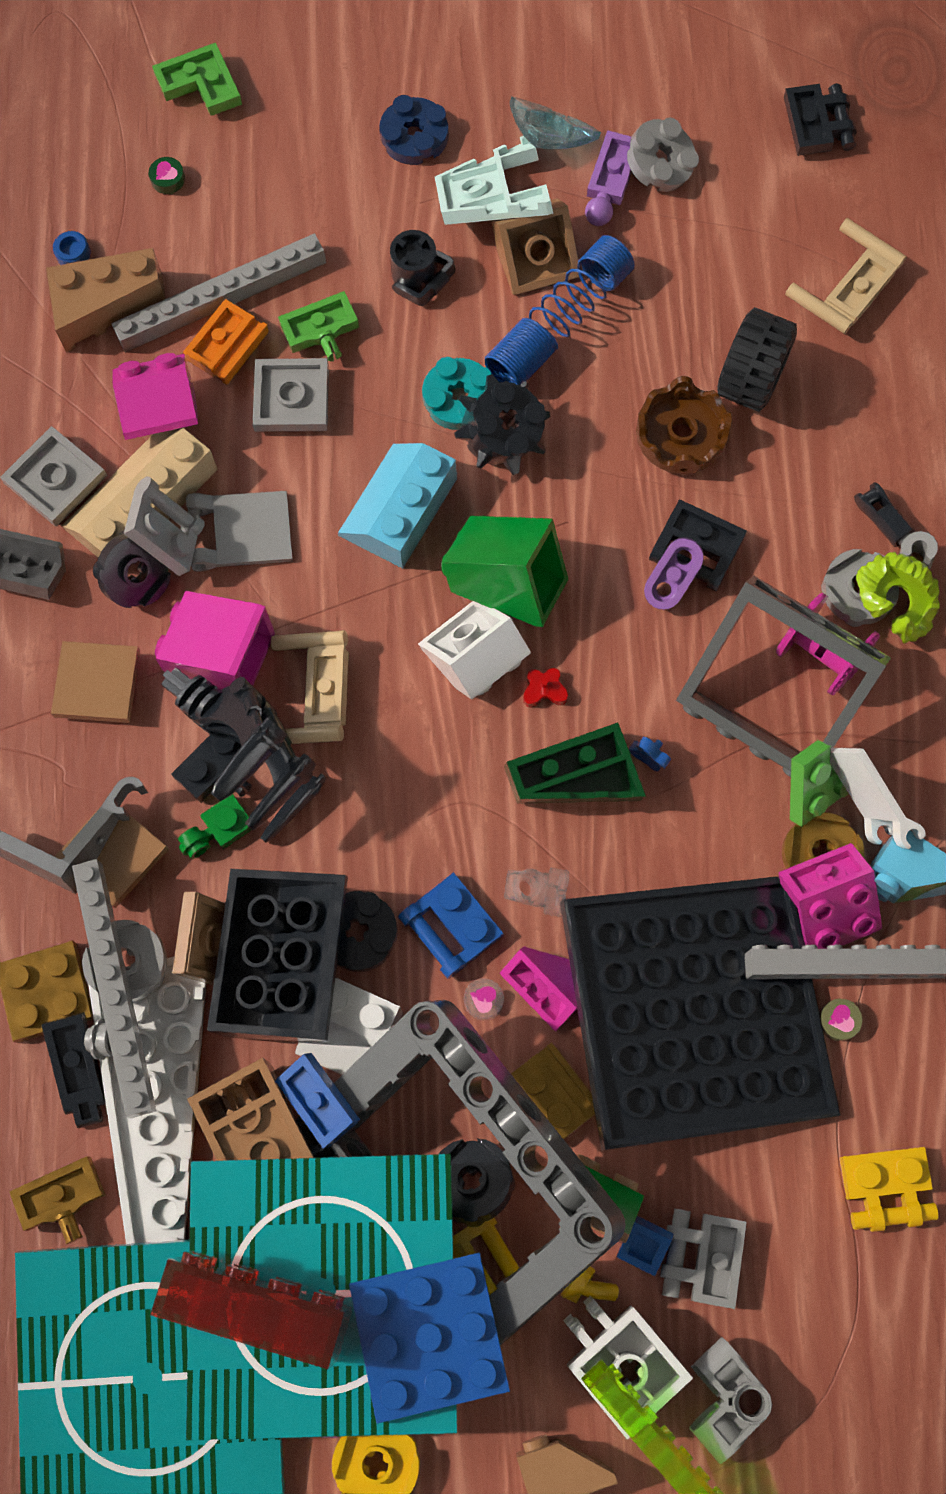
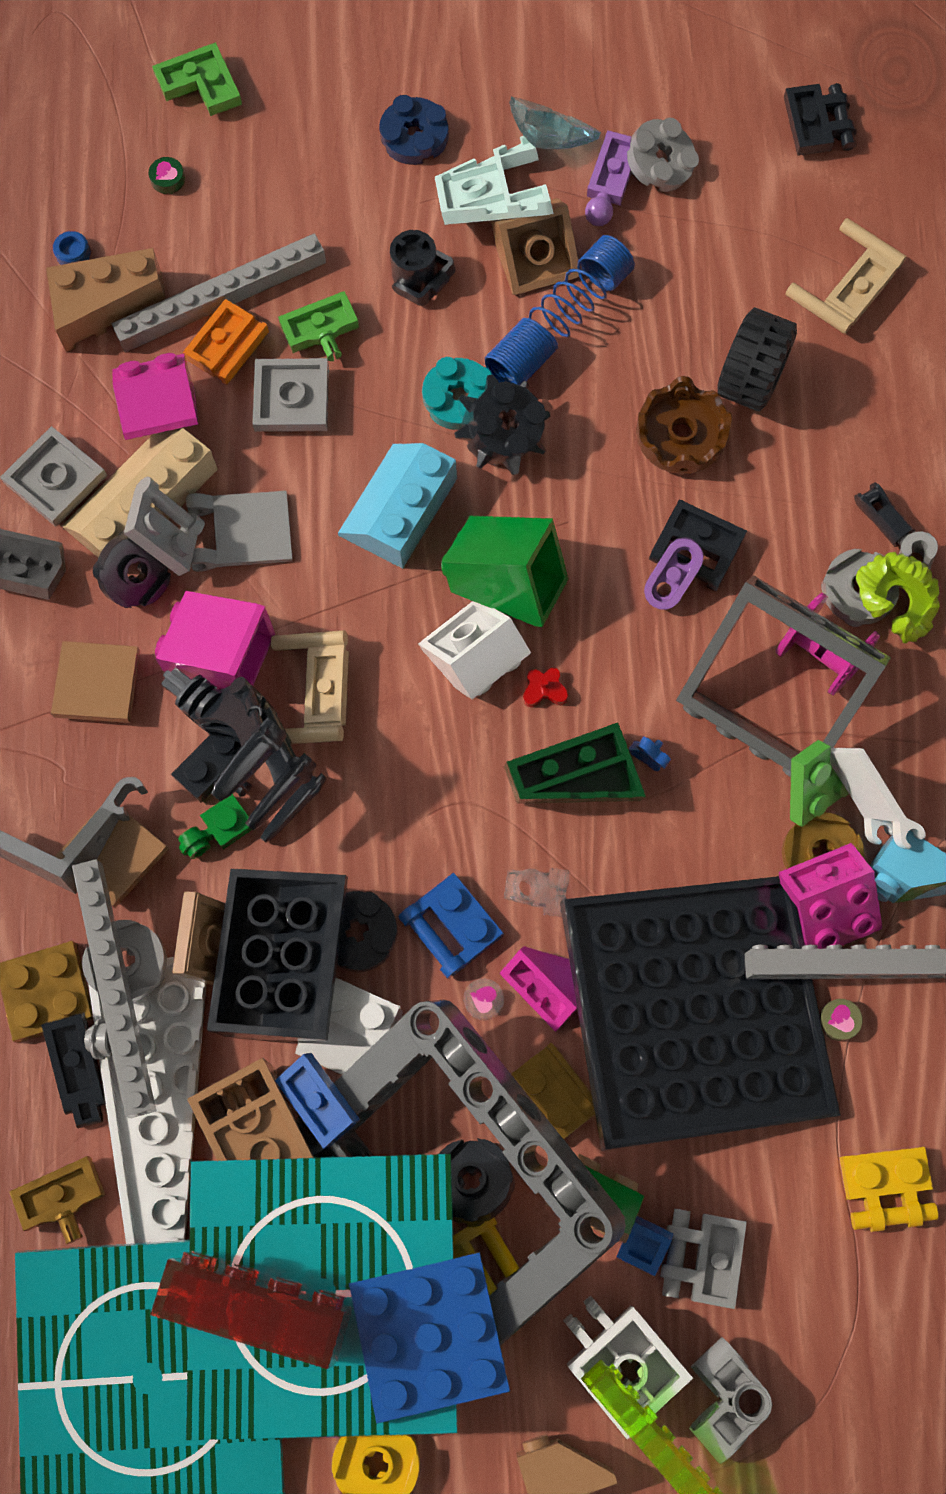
yellow plate [561,1266,619,1303] -> none

